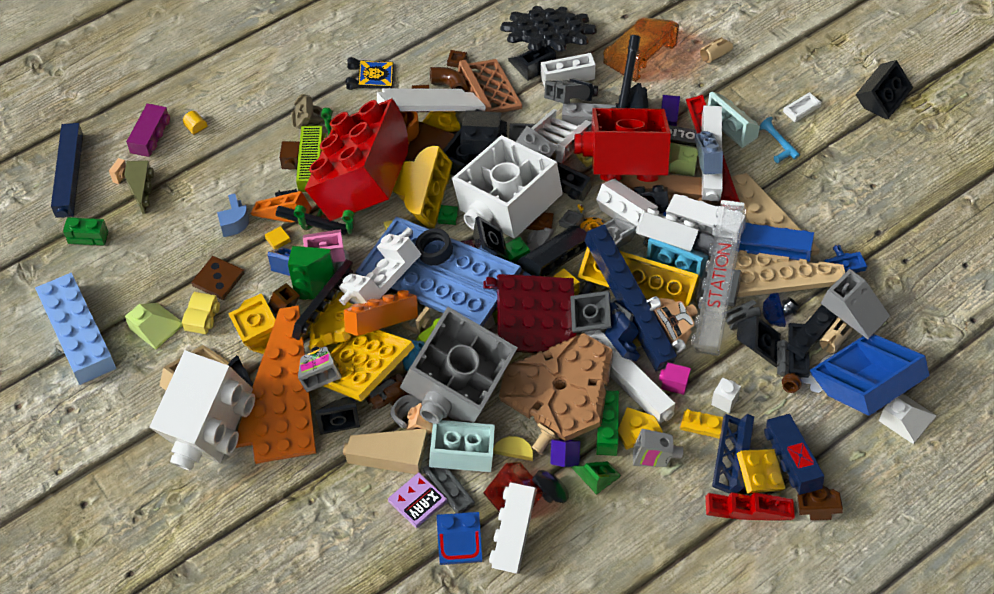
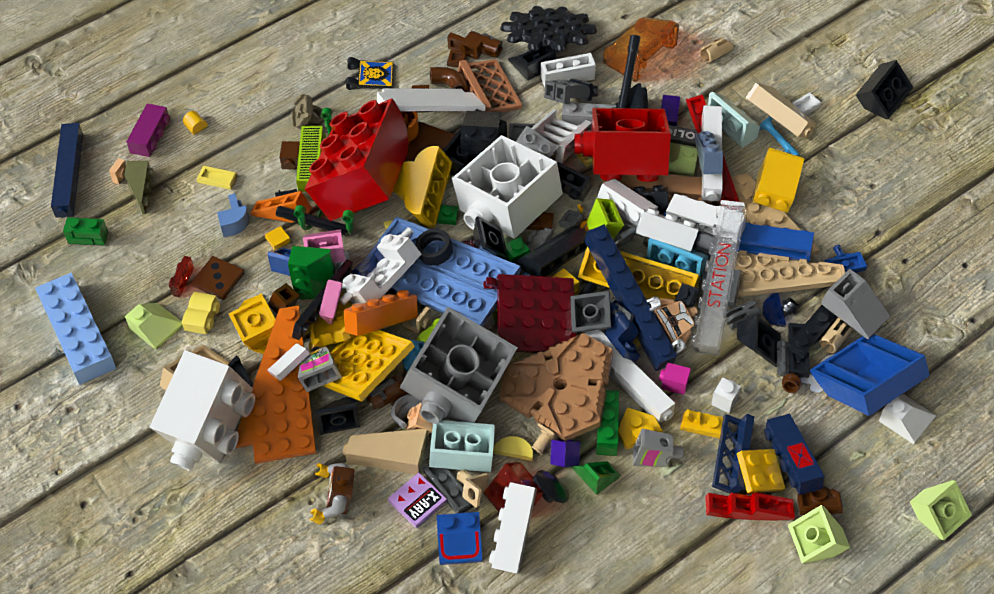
yellow plate [423,111,461,132] -> none
none -> clear red plate [169,256,194,298]
none -> light yellow tile [197,166,238,190]
none -> white tile [268,343,310,381]
none -> torso [310,463,355,525]
none -> bright pink slope [319,280,342,325]
none -> clear blue tile [352,254,378,277]
none -> reddish brown plate [447,31,503,60]
none -> tan bracket [457,469,489,507]
none -> lime torso [587,198,624,239]
none -> black plate [675,283,701,308]
none -> tan slope [746,83,816,138]
none -> yellow slope [752,147,804,213]
none -> yellowish green slope [788,505,850,564]
none -> yellowish green slope [910,480,972,540]

